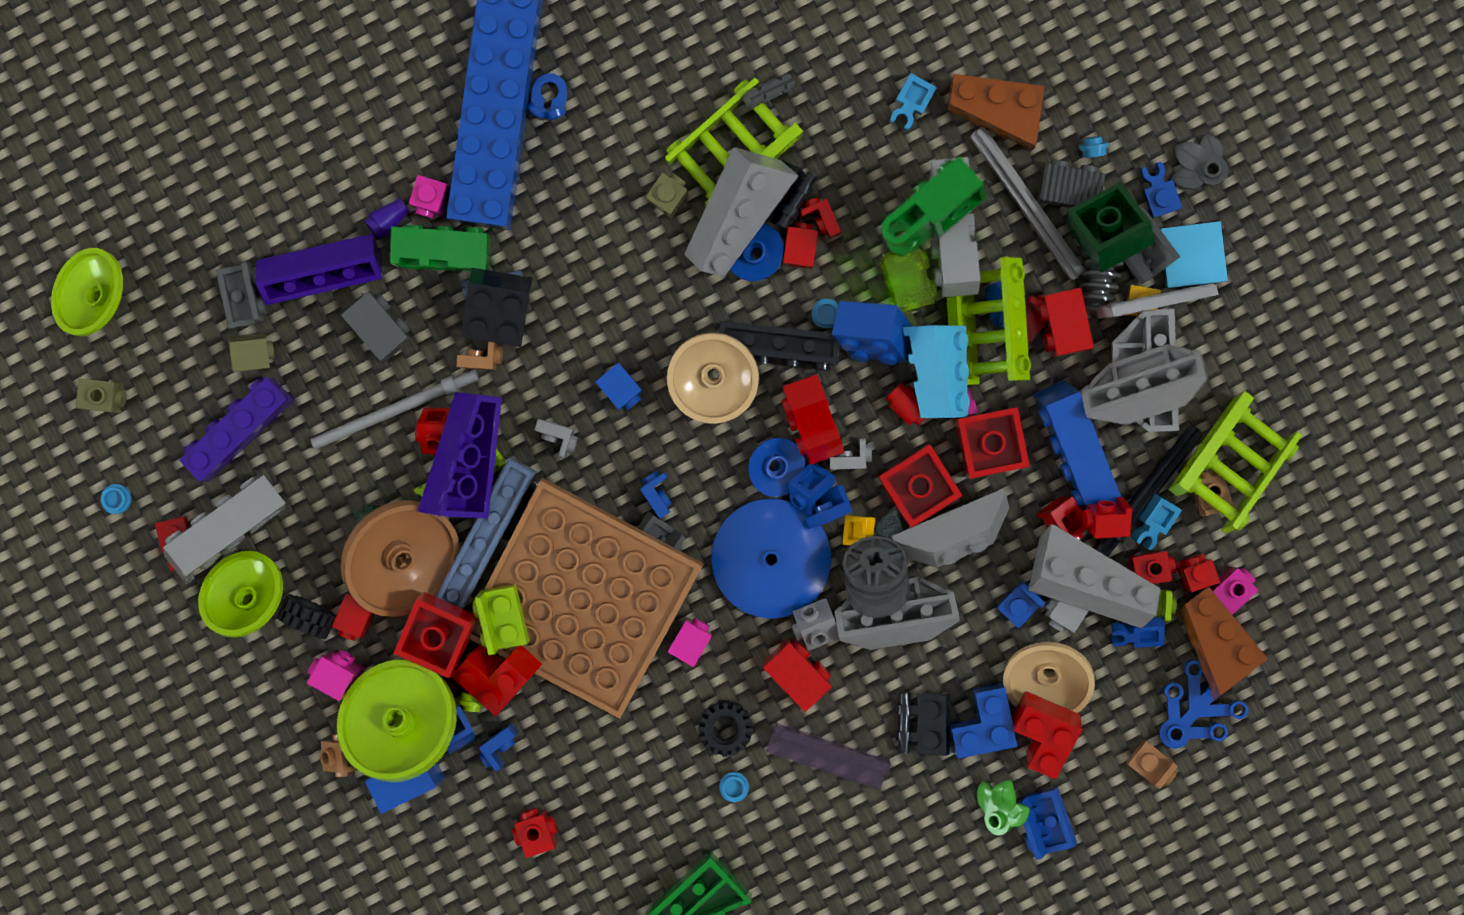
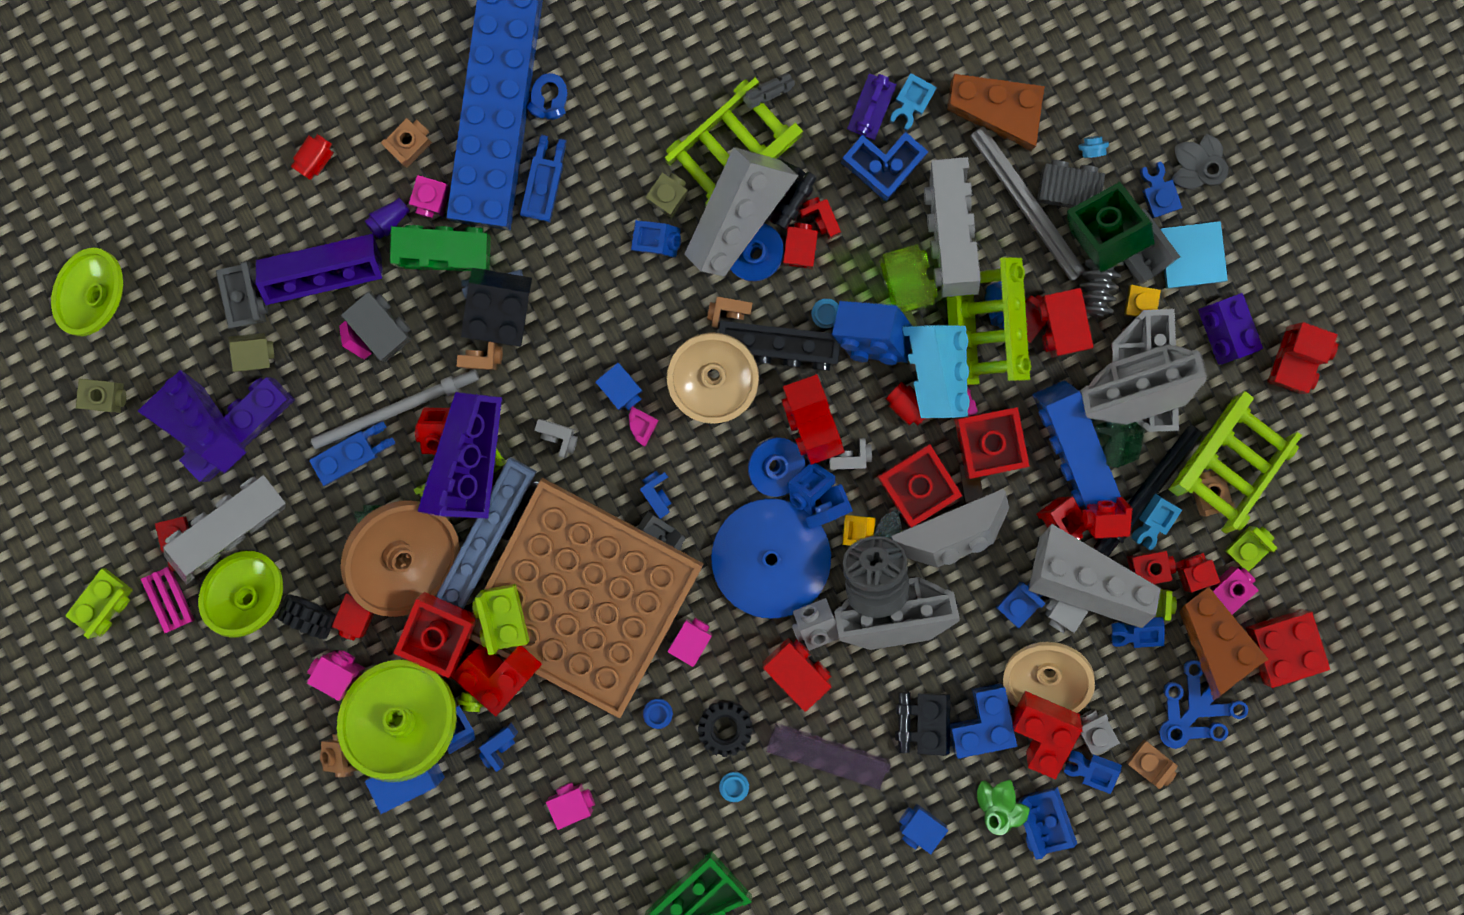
dark azure plate [101,484,132,514] -> none
red brick [512,808,558,858] -> none
green brick [881,156,987,257] -> none
light grey tile [1096,283,1218,319] -> none
none -> lime bracket [65,568,133,639]
none -> dark purple wedge [138,370,246,473]
none -> dark pink tile [141,567,195,633]
none -> red brick [291,134,334,180]
none -> blue hinge [309,421,396,486]
none -> dark pink tile [339,321,372,360]
none -> medium nougat brick [381,118,432,168]
none -> blue hinge [520,135,567,223]
none -> dark pink brick [546,782,595,830]
none -> dark pink tile [629,407,659,447]
none -> blue bracket [631,220,681,257]
none -> blue plate [643,699,673,729]
none -> medium nougat bracket [707,297,753,328]
none -> blue brick [841,132,928,202]
none -> dark purple hinge [847,73,897,140]
none -> blue brick [899,804,949,854]
none -> dark brown piece [959,465,984,503]
none -> blue plate [1064,751,1122,794]
none -> light grey bracket [1080,709,1120,756]
none -> clear green bracket [1096,421,1145,468]
none -> dark purple bracket [1198,293,1263,365]
none -> lime bracket [1224,526,1277,572]
none -> red brick [1246,609,1330,688]
none -> red brick [1267,322,1338,394]

